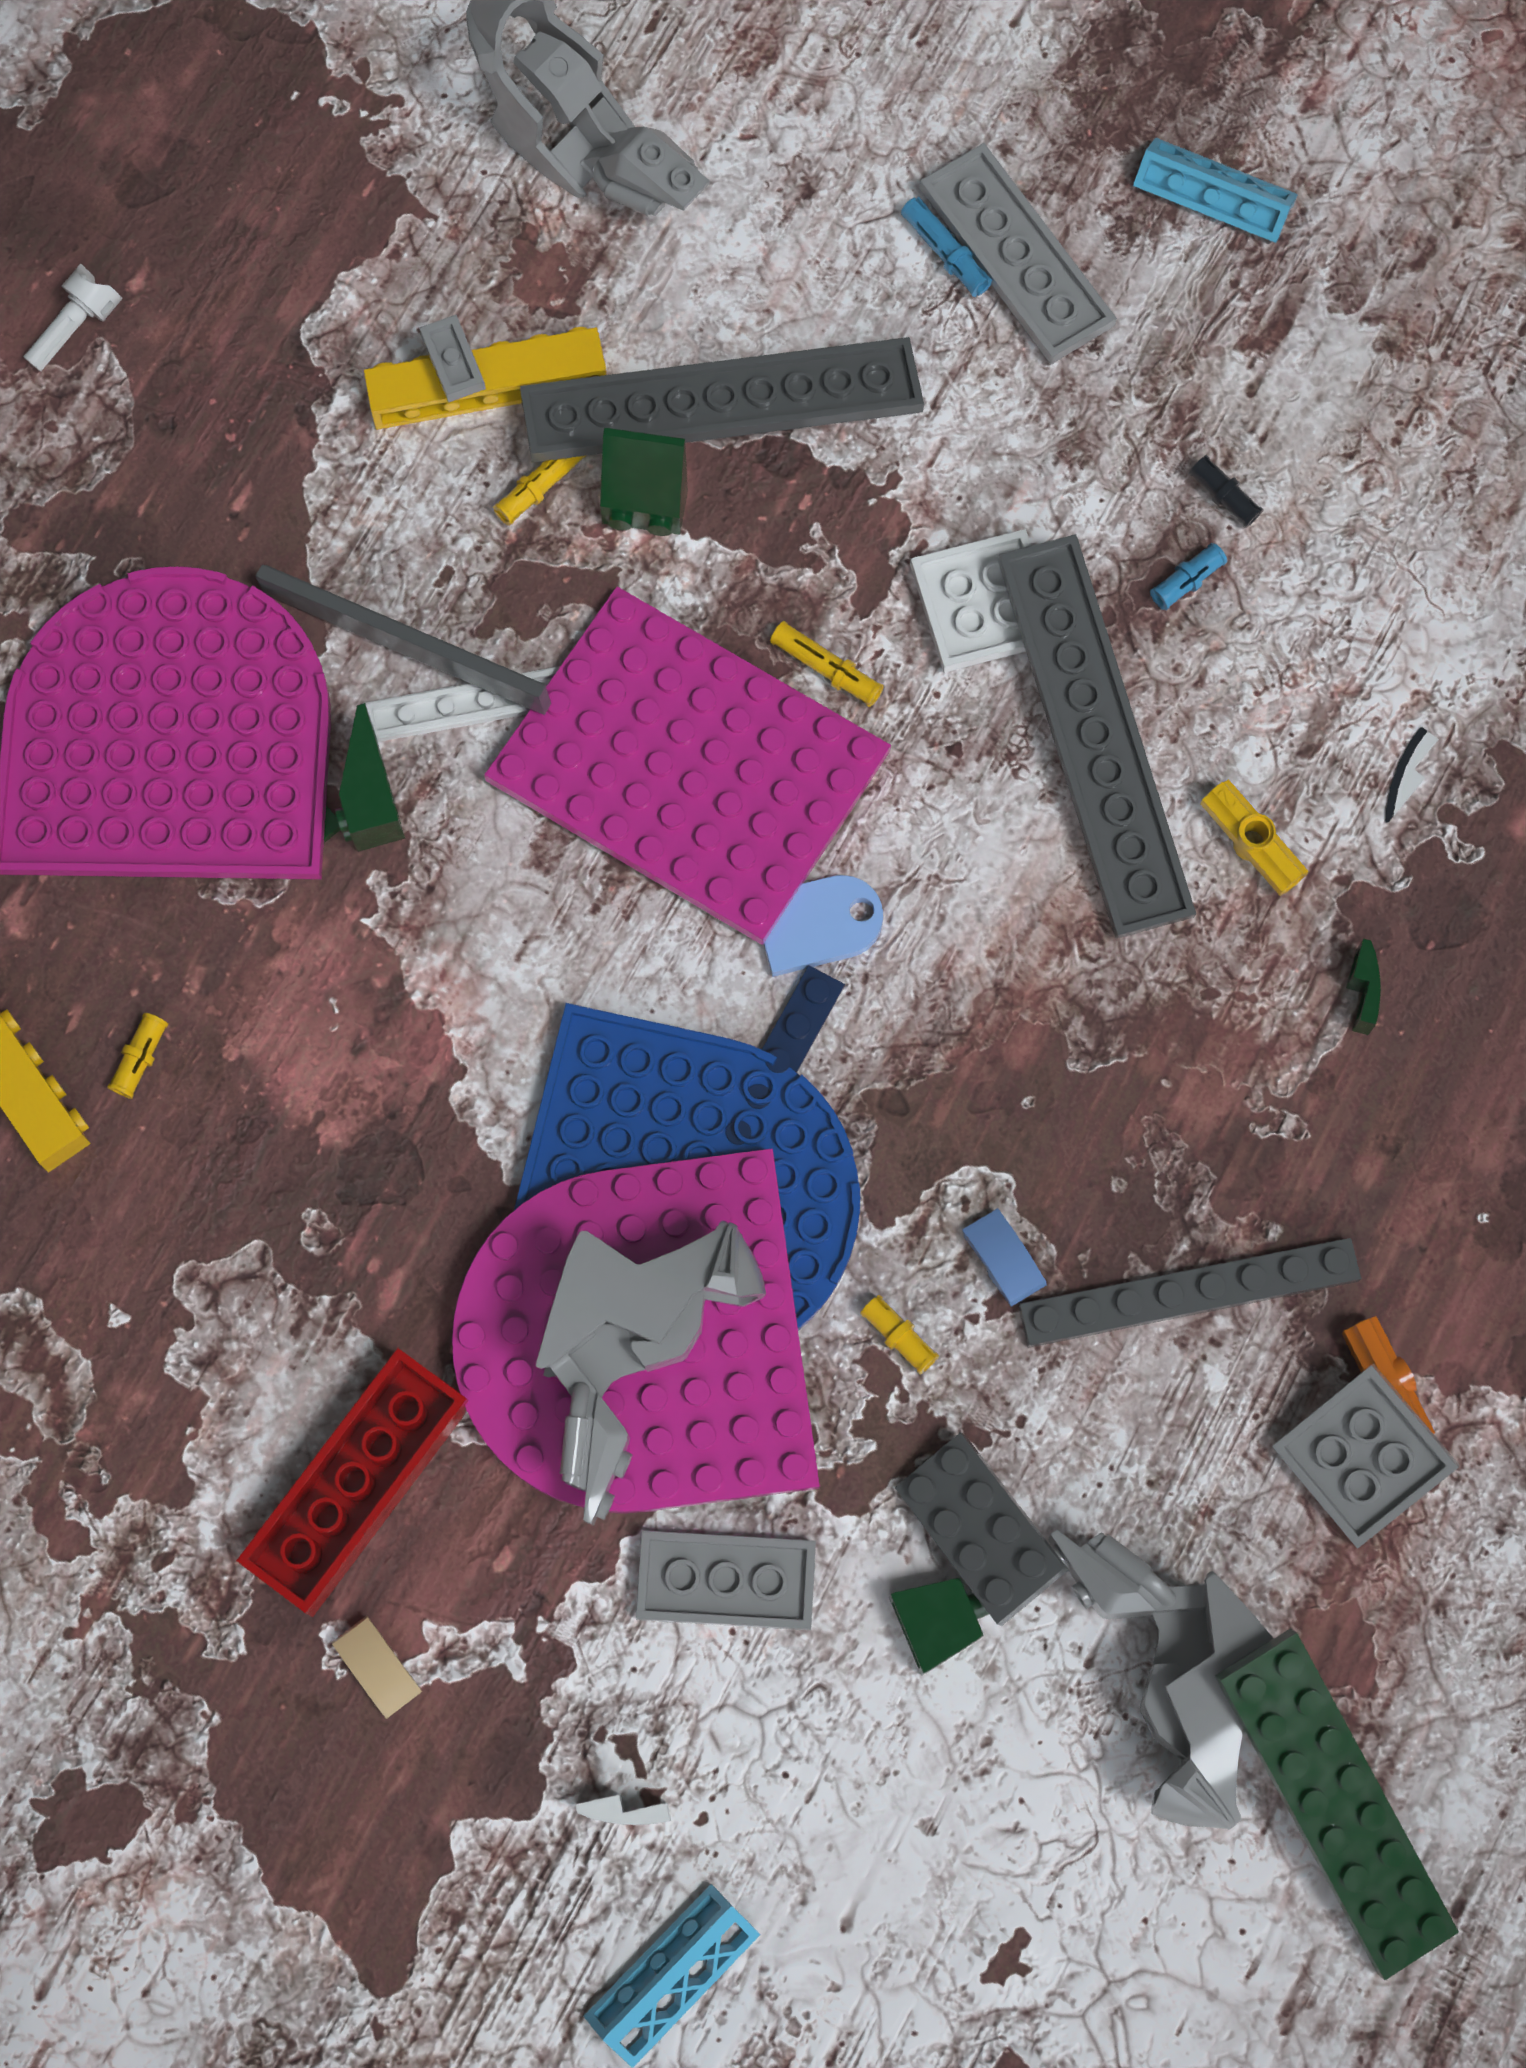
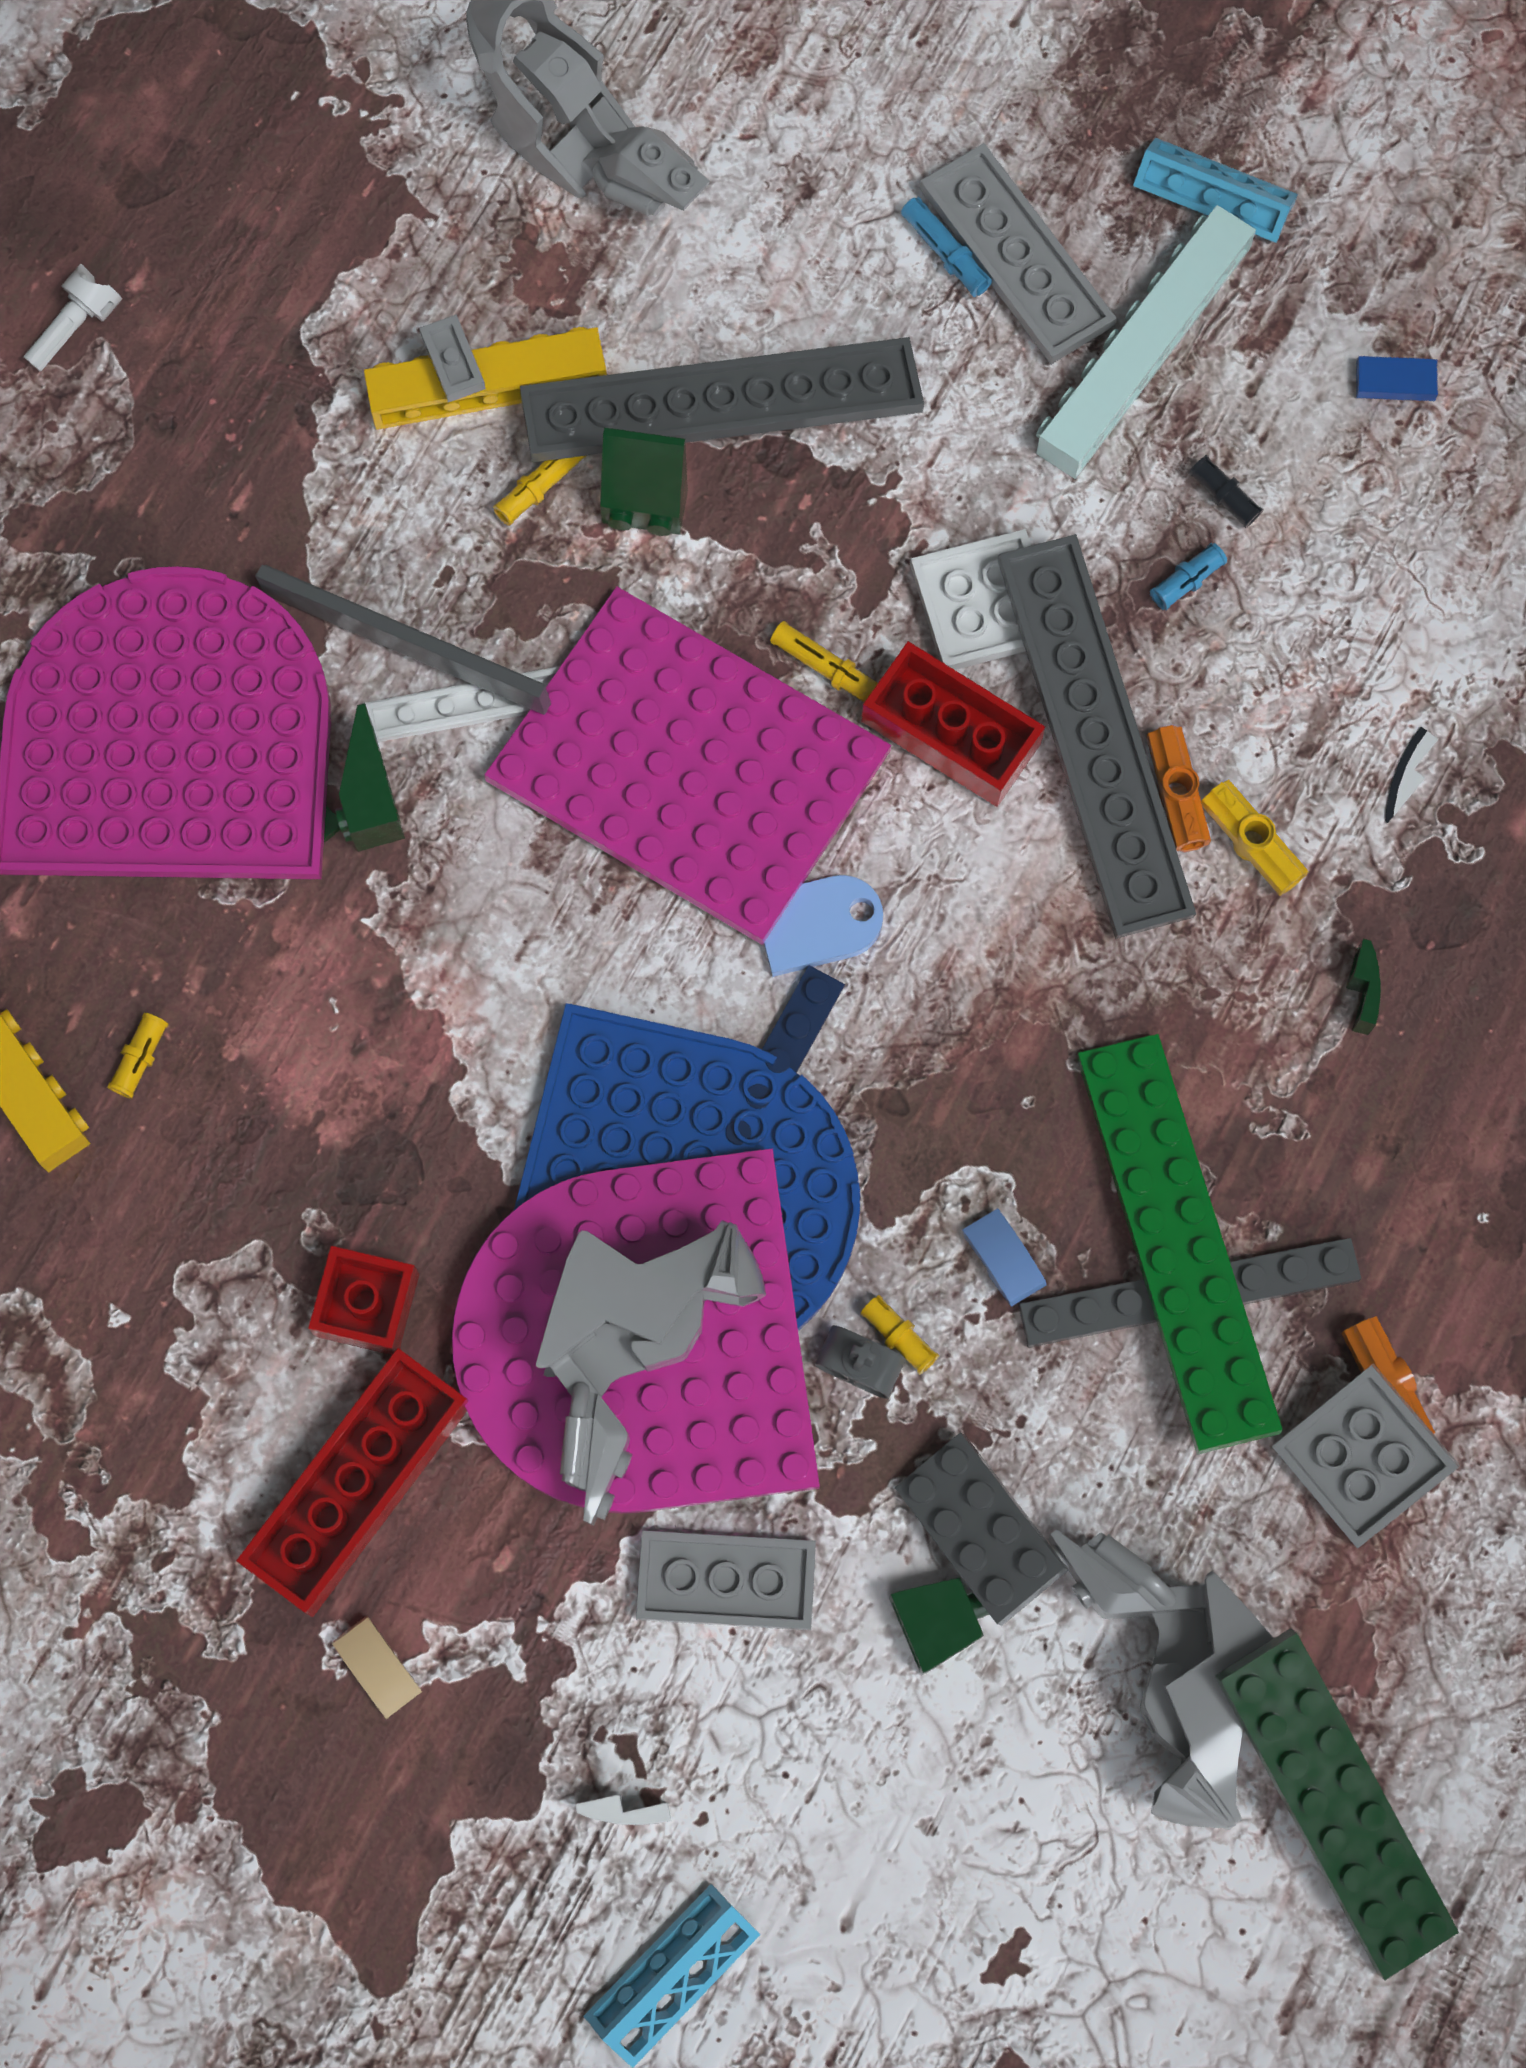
none -> red brick [308,1246,420,1355]
none -> dark grey beam [814,1325,906,1399]
none -> red brick [861,641,1046,807]
none -> light aqua brick [1036,205,1256,479]
none -> green plate [1077,1034,1283,1455]
none -> orange piece [1146,725,1211,853]
none -> blue tile [1356,356,1438,401]

